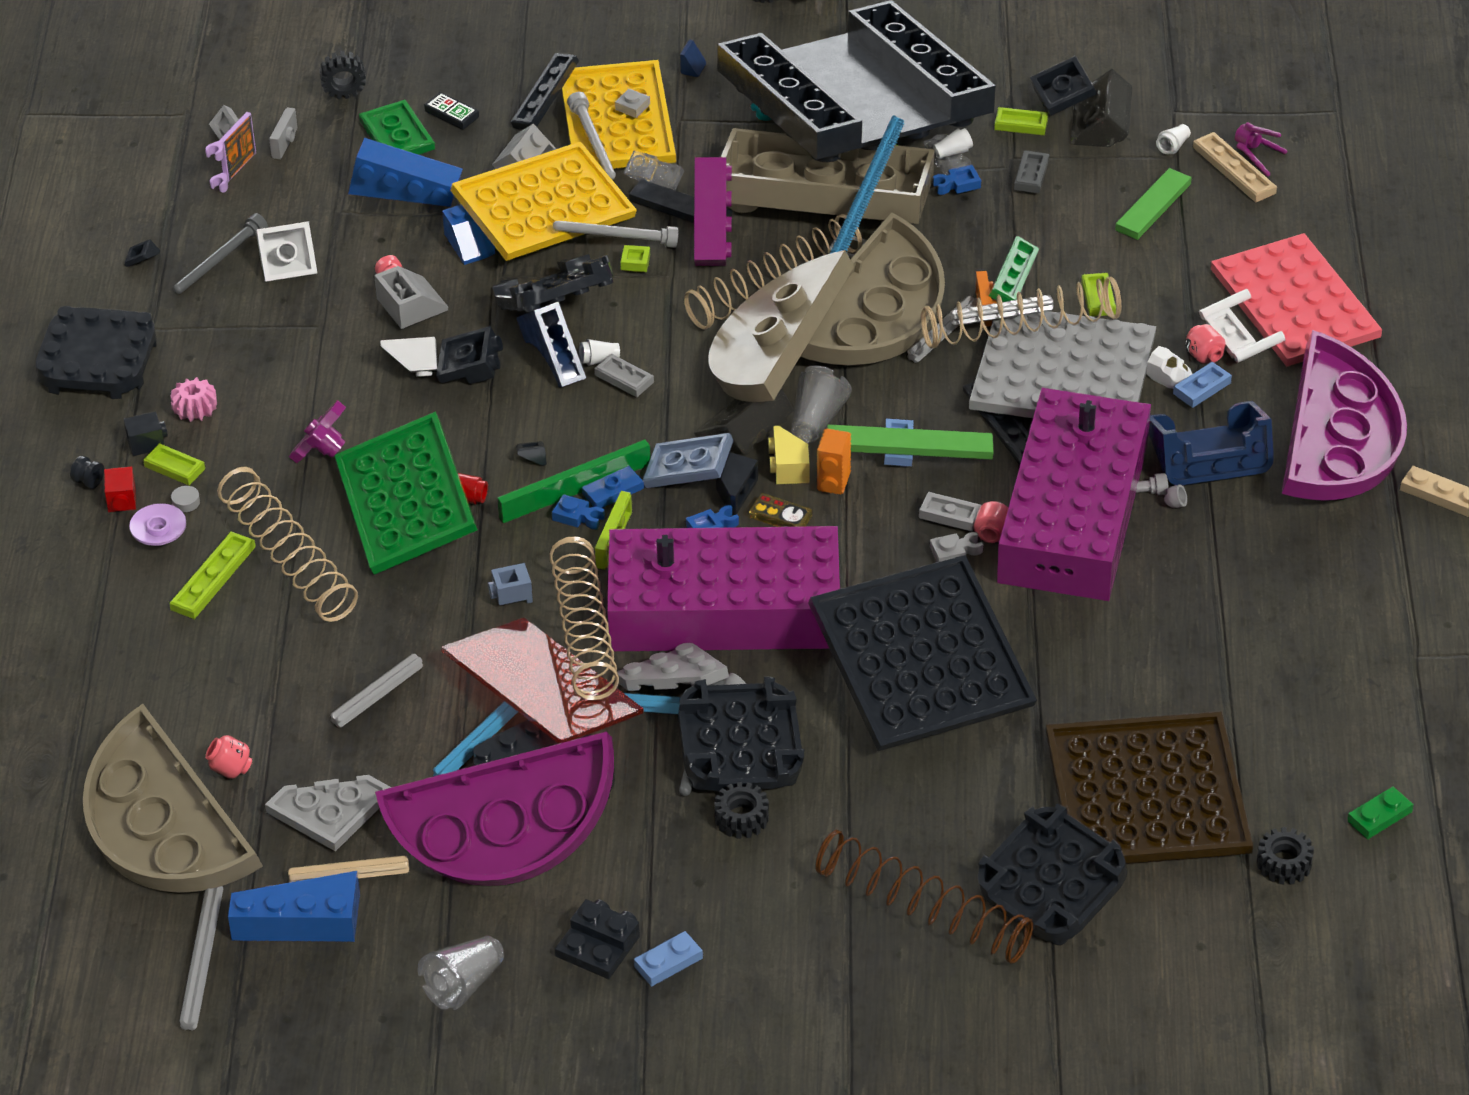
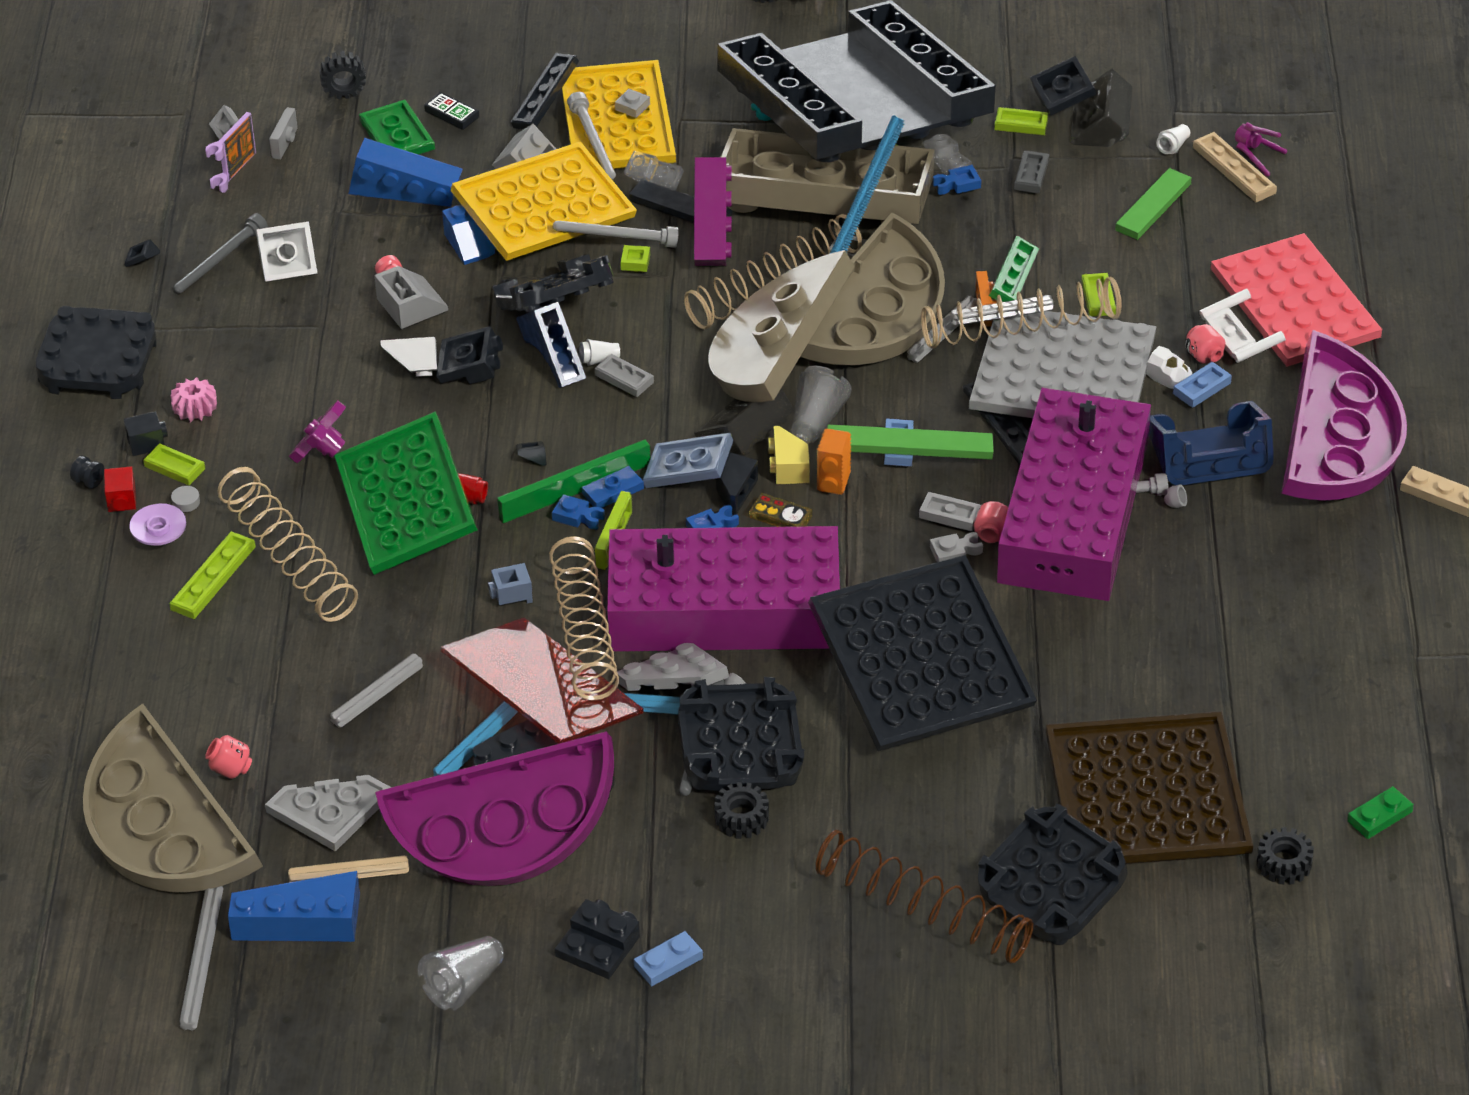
dark blue slope [680,40,706,77] -> none
white cone [933,128,973,159] -> none

